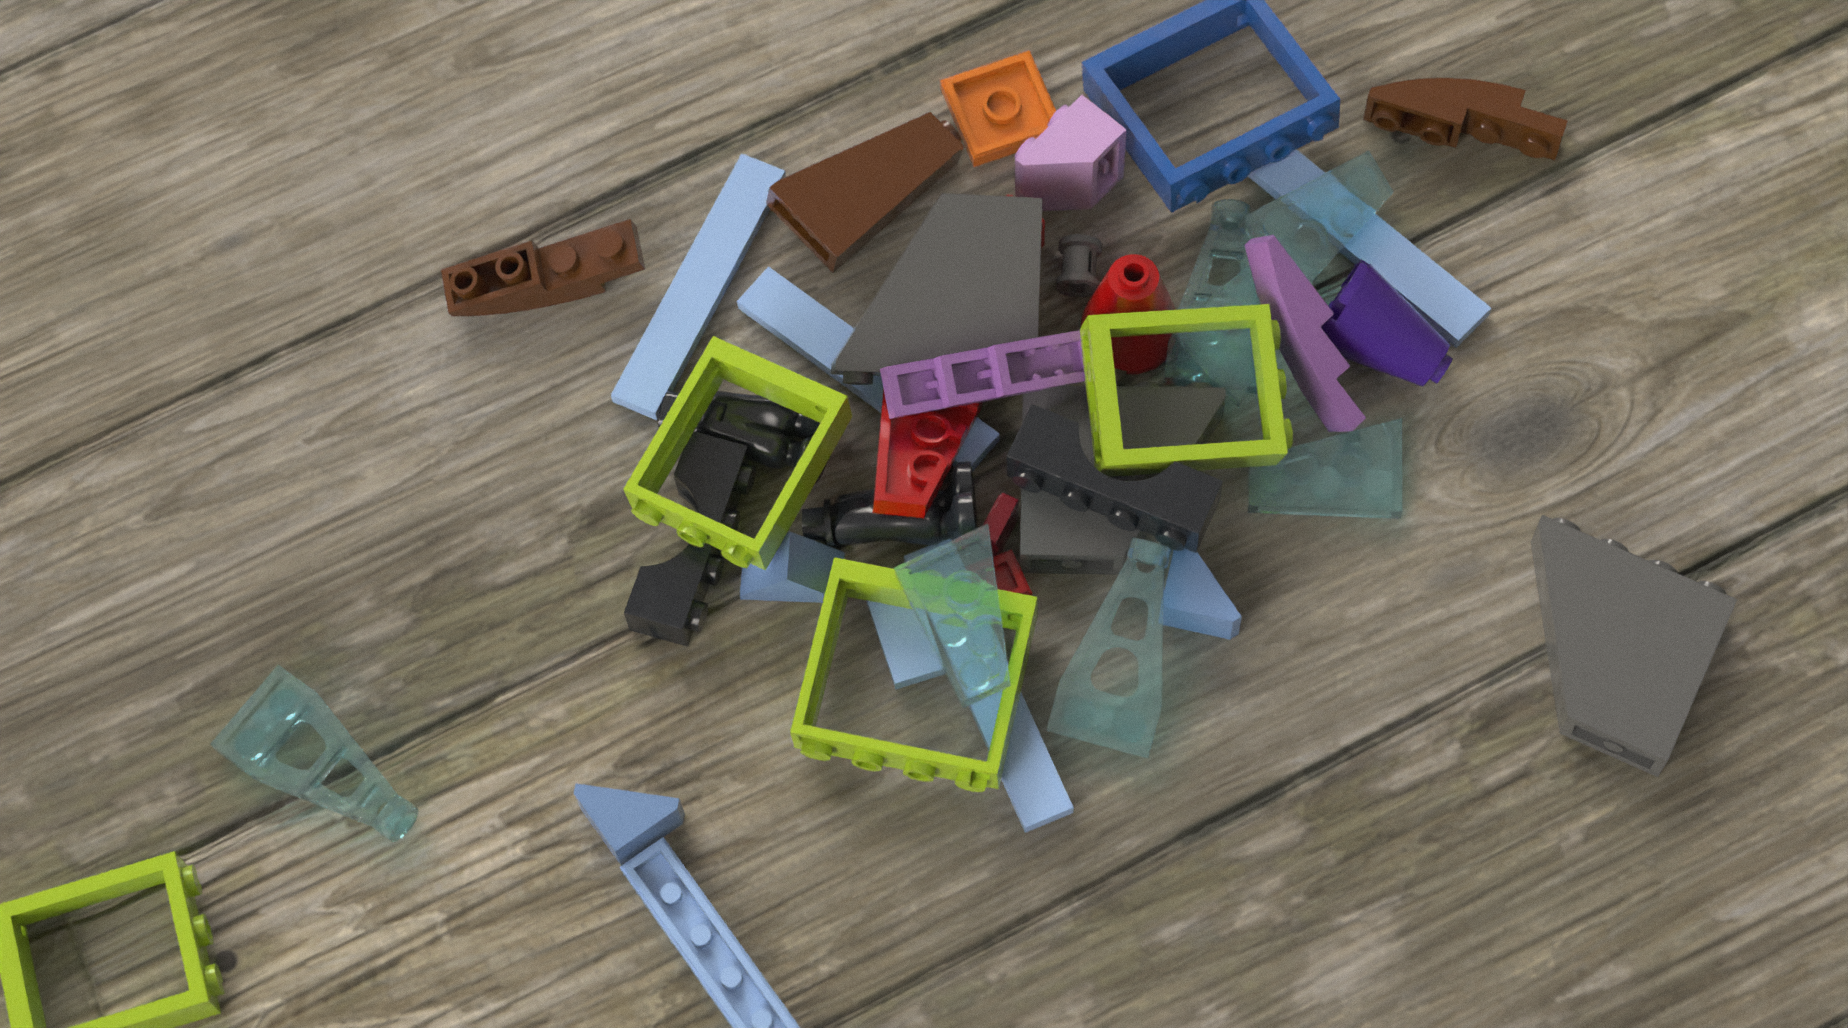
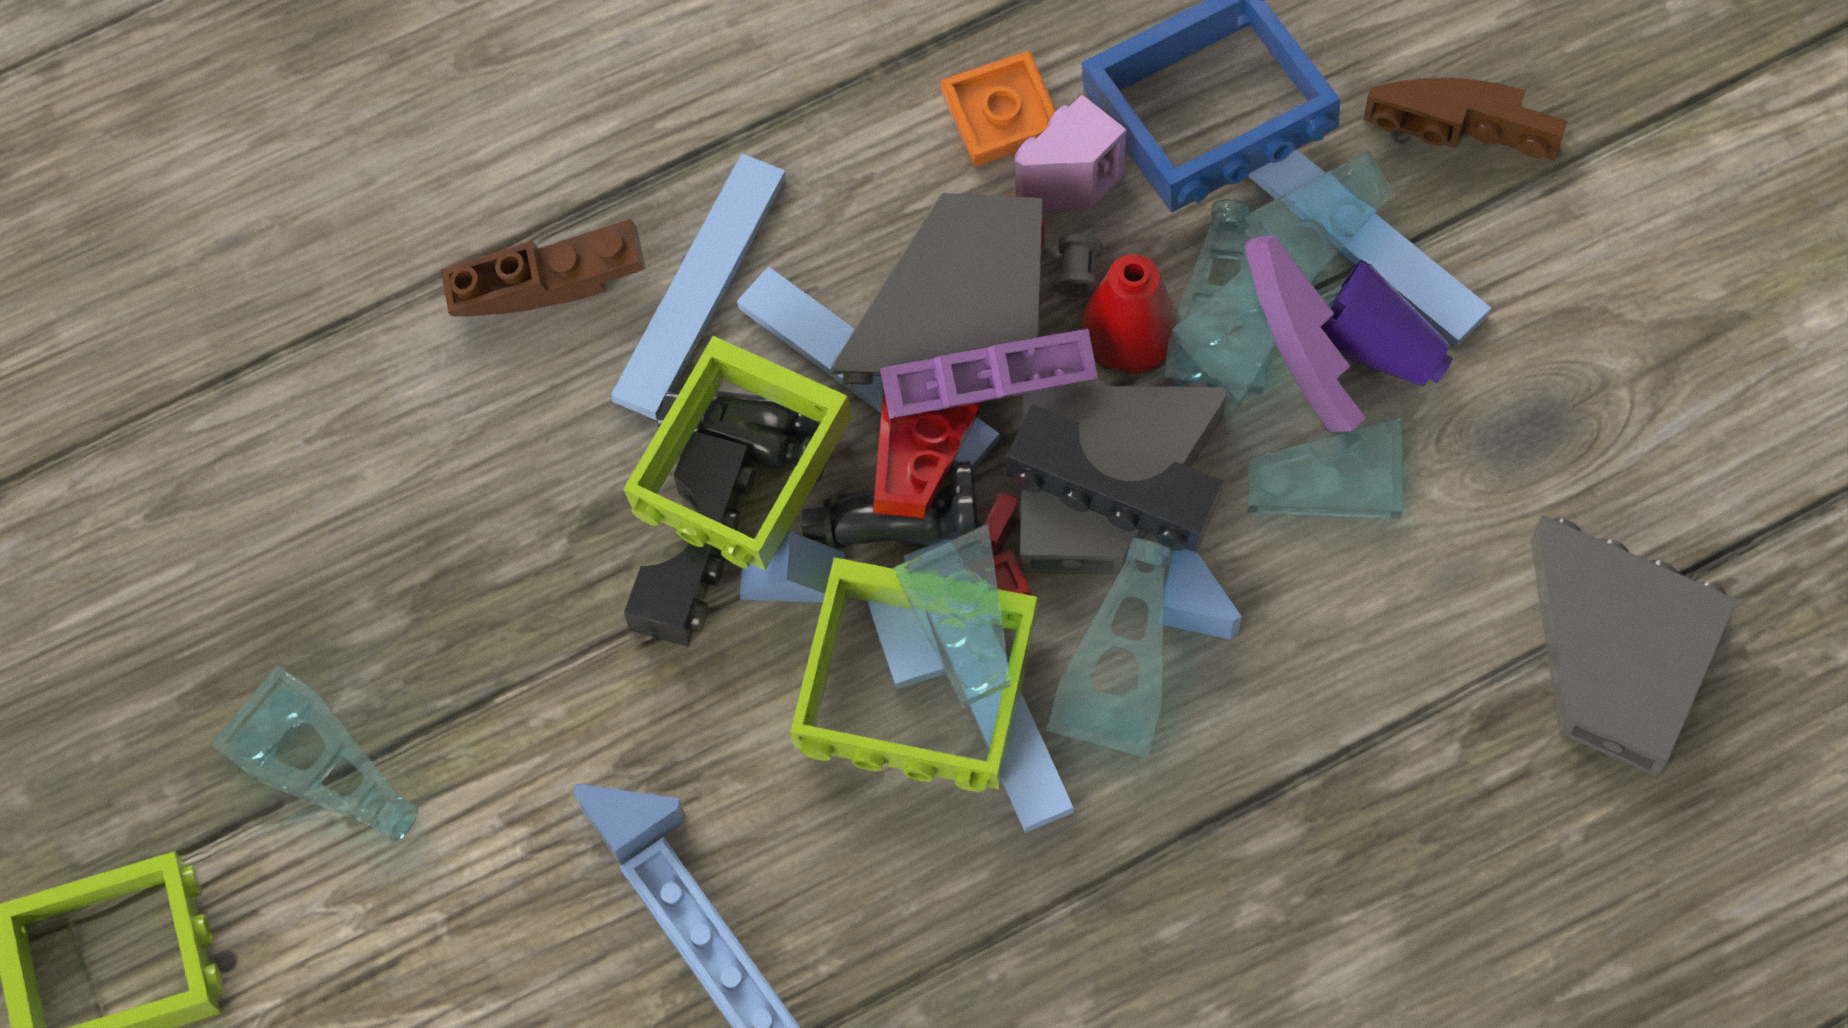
reddish brown slope [766,112,964,273] -> none
lime window [1080,304,1293,477] -> none

